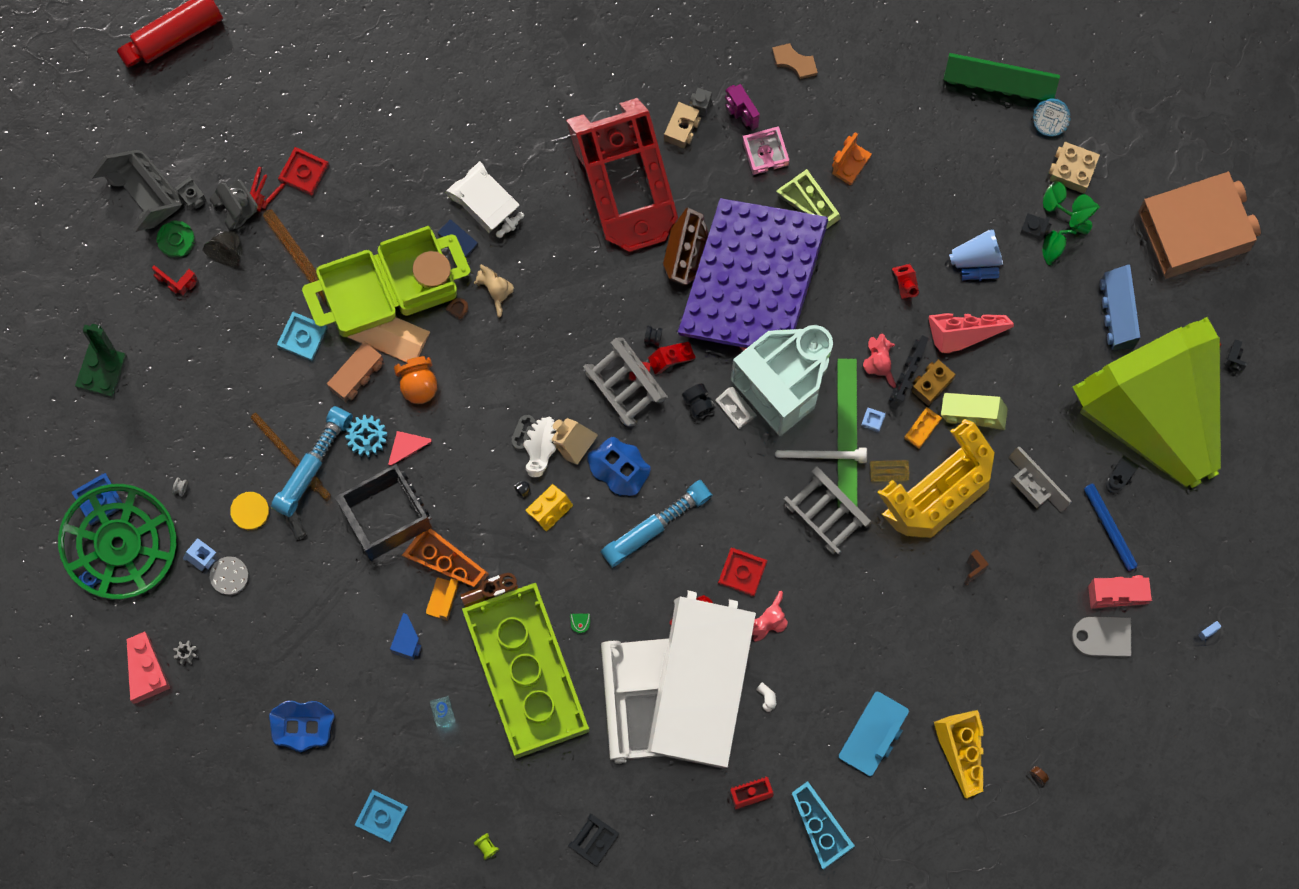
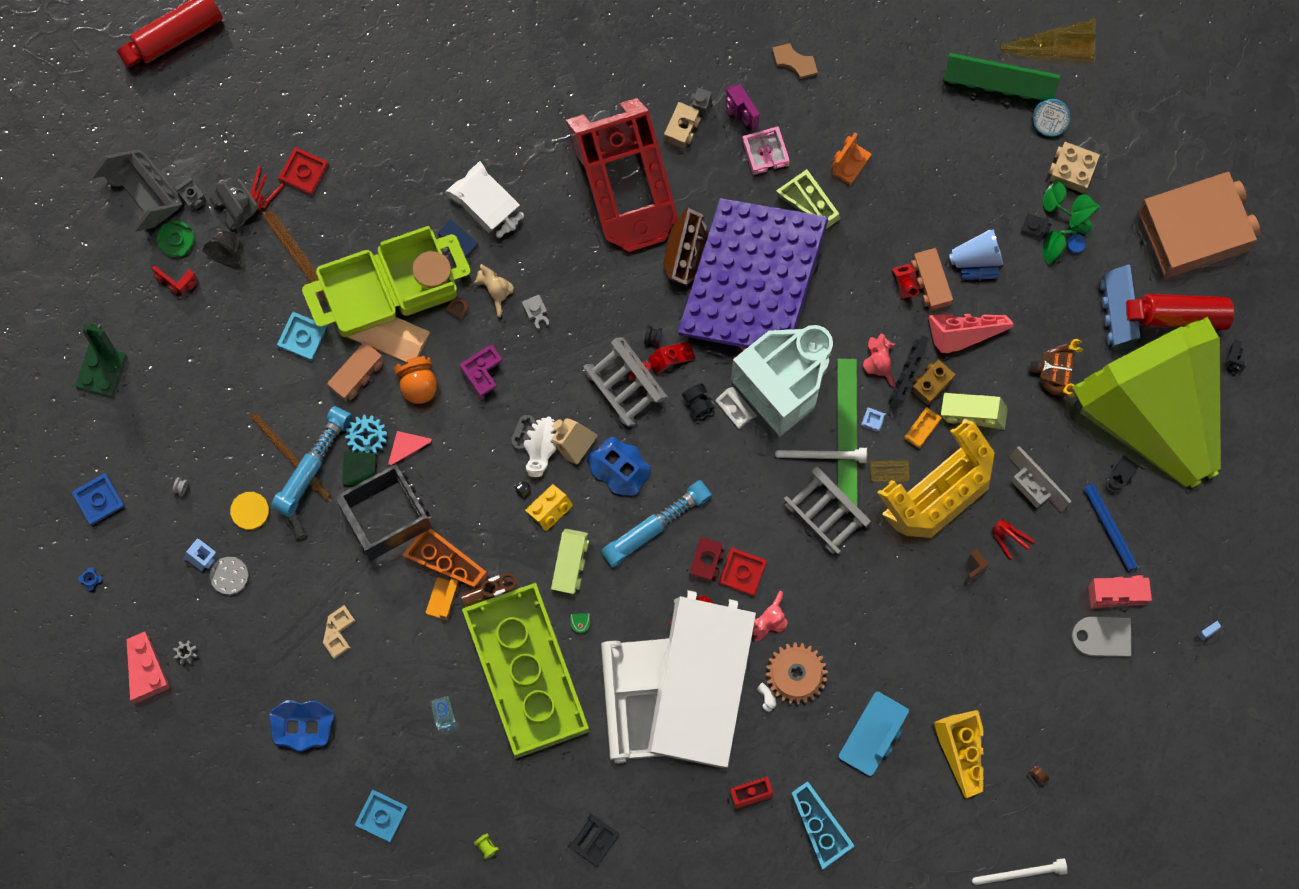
green dish [58,484,176,600] -> none
blue slope [390,613,422,660] -> none
none -> tan tile [323,605,356,660]
none -> dark green piece [342,450,376,485]
none -> magenta panel [459,344,502,401]
none -> light grey plate [522,295,549,331]
none -> yellowish green wedge [551,529,589,594]
none -> dark red brick [689,537,725,583]
none -> nougat gear [765,643,828,705]
none -> nougat brick [911,248,953,311]
none -> white piece [972,858,1068,885]
none -> red plant [992,519,1035,559]
none -> clear yellow wedge [1001,18,1096,60]
none -> reddish brown torso [1029,339,1083,398]
none -> blue tile [1067,234,1086,254]
none -> red piece [1126,294,1234,331]

